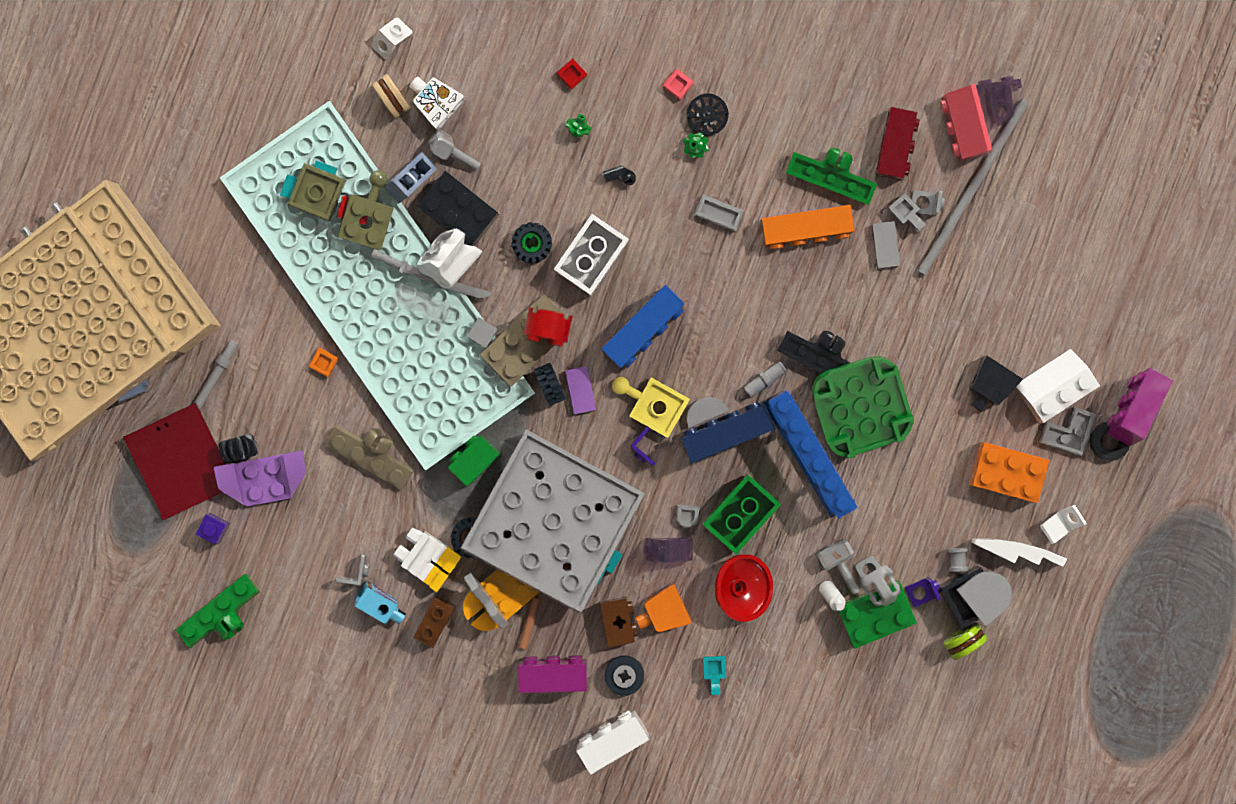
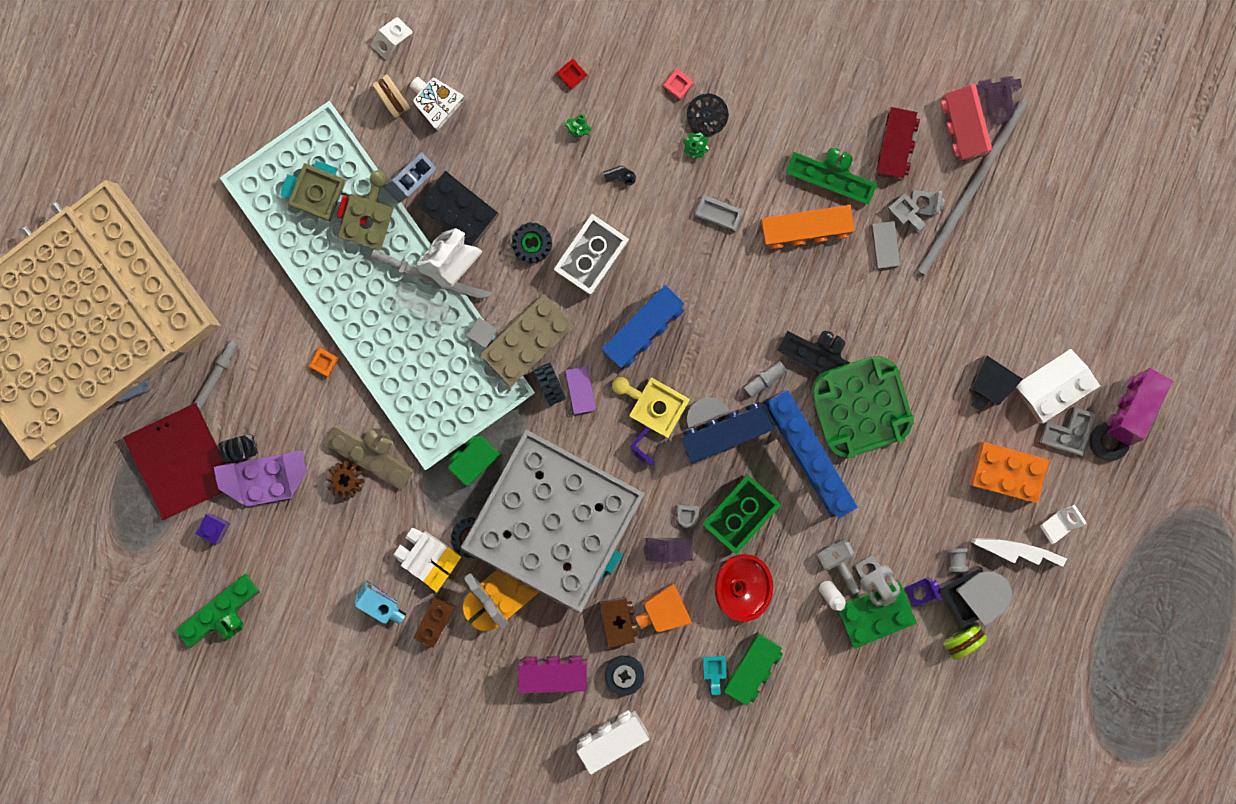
light grey bracket [335,553,370,585] -> none
light grey piece [429,129,480,171] -> none
nougat piece [518,597,541,649] -> none
red brick [523,307,573,347] -> none
none -> reddish brown gear [326,461,365,499]
none -> green brick [723,632,783,706]

